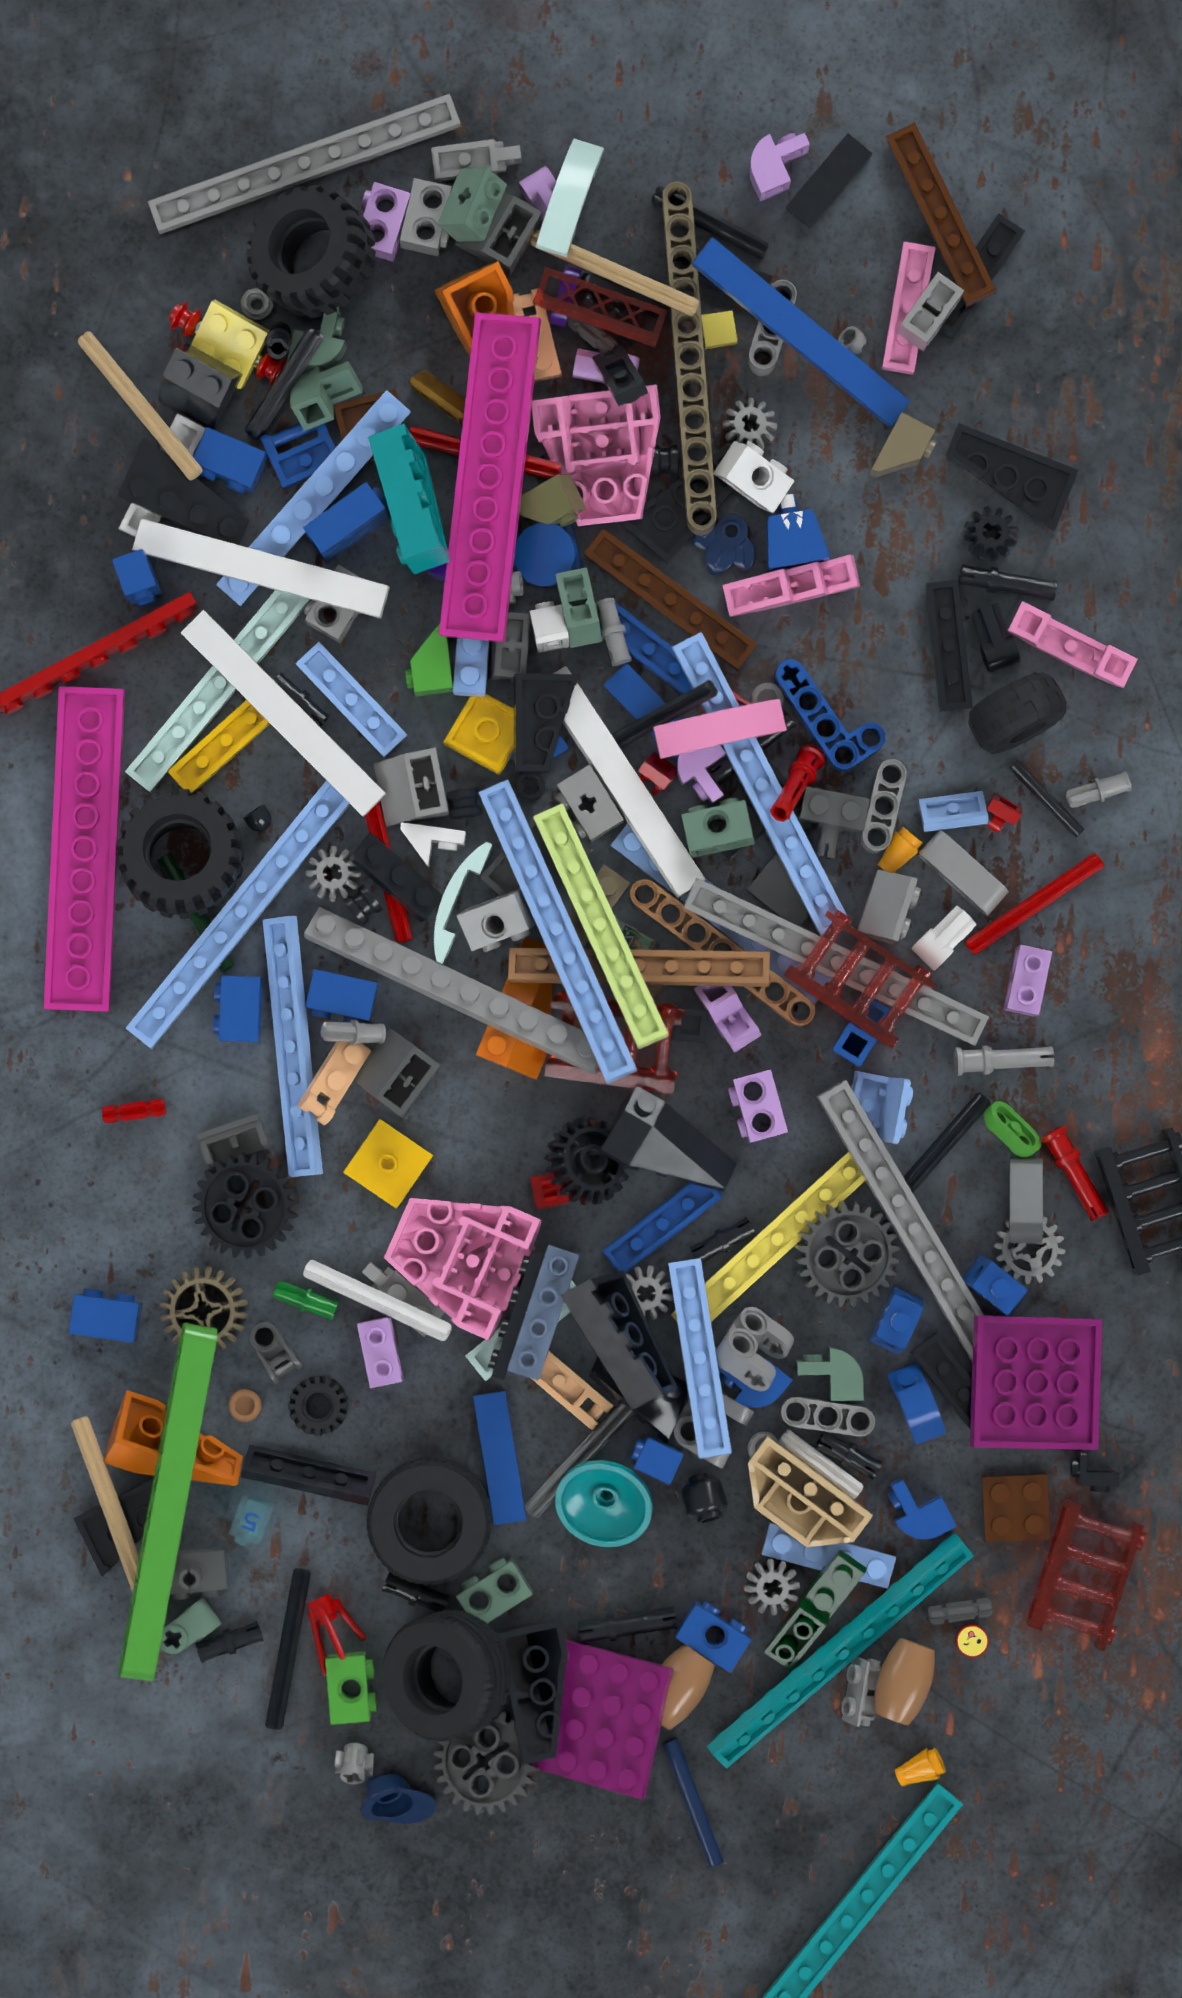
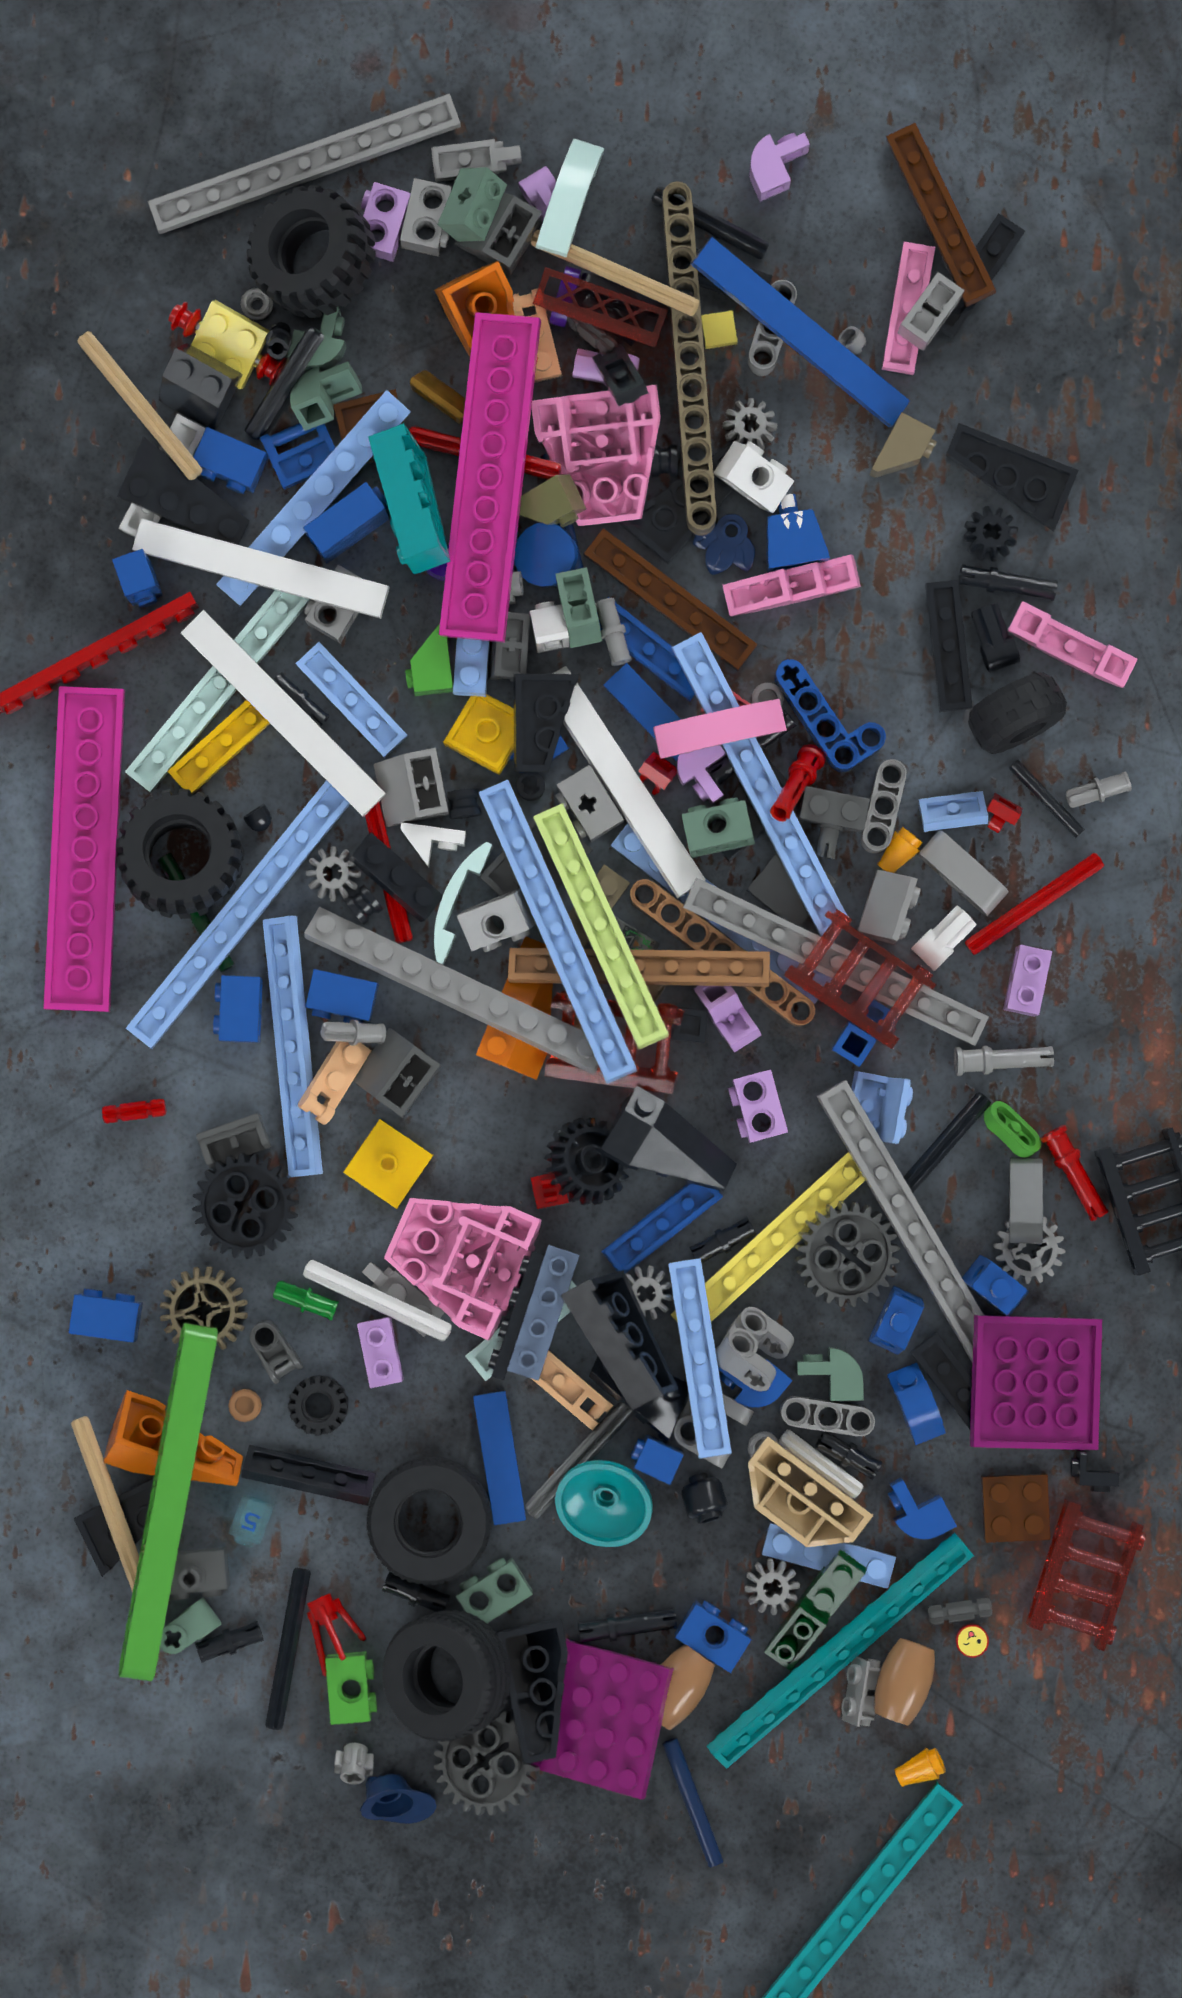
black axle [612,680,718,748] -> none
black tile [786,133,872,229] -> none

